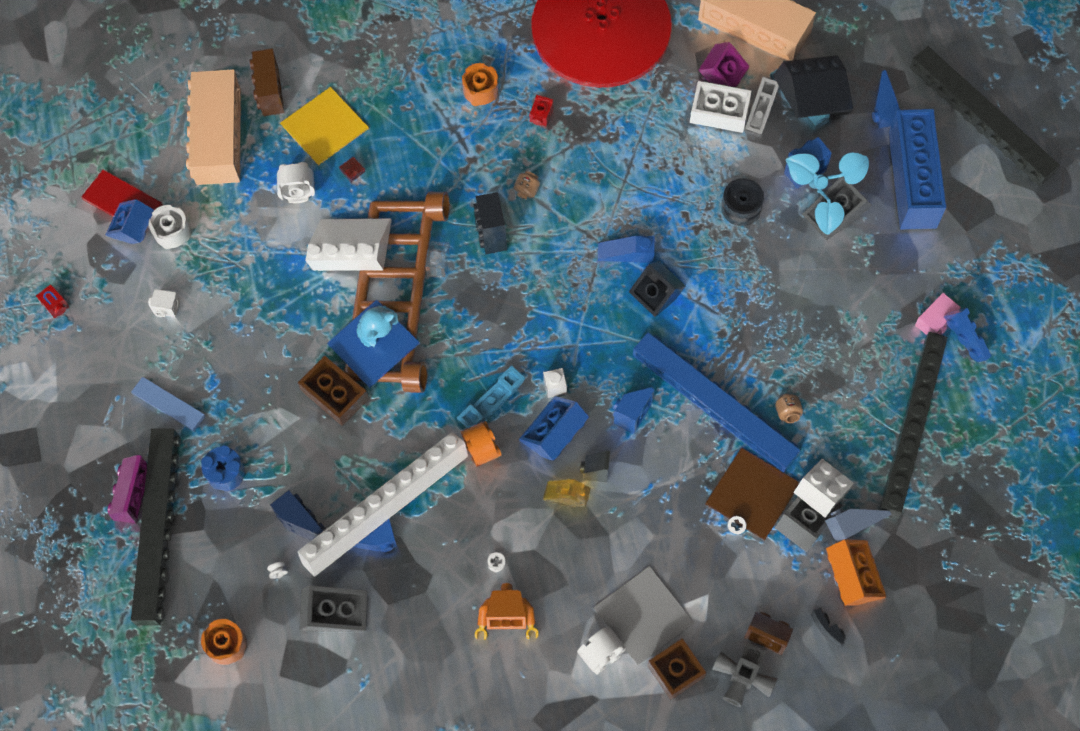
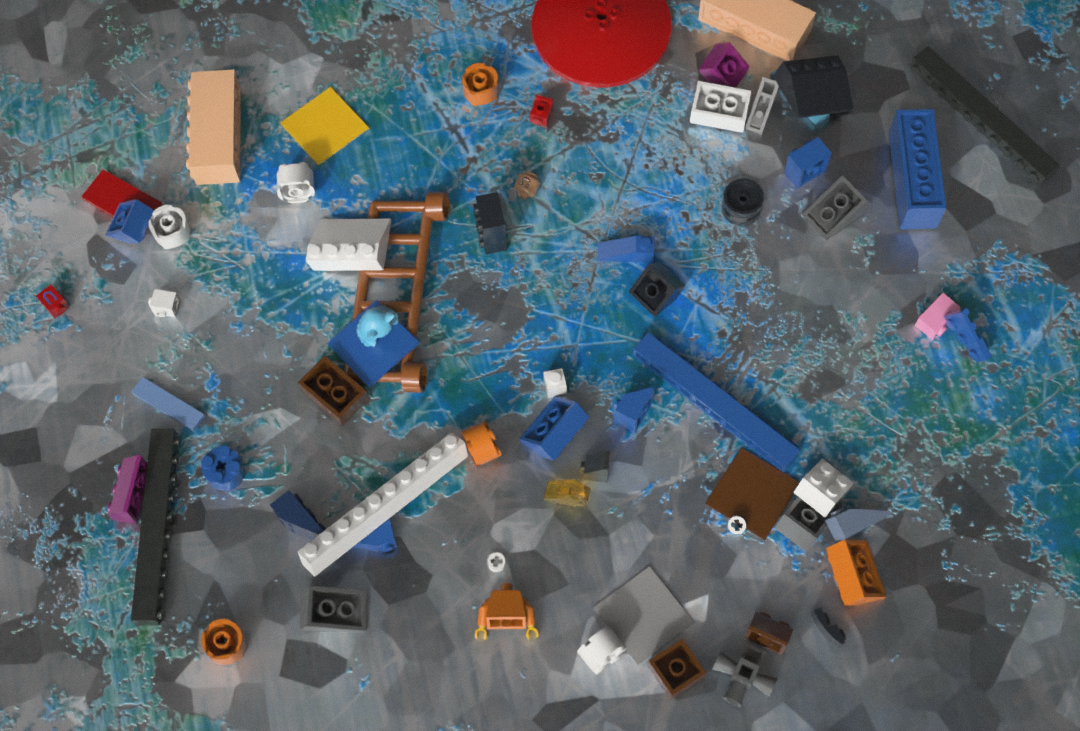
reddish brown brick [249,48,284,116] -> none
white bush [267,562,287,578] -> none
clear red tile [339,157,365,182] -> none
clear slope [425,241,450,278] -> none
dark azure slope [457,365,525,428] -> none
medium nougat head [775,394,803,423] -> none
medium azure plant [786,152,869,234] -> none
blue slope [872,70,900,129] -> none
pearl dark grey brick [879,332,948,520] -> none

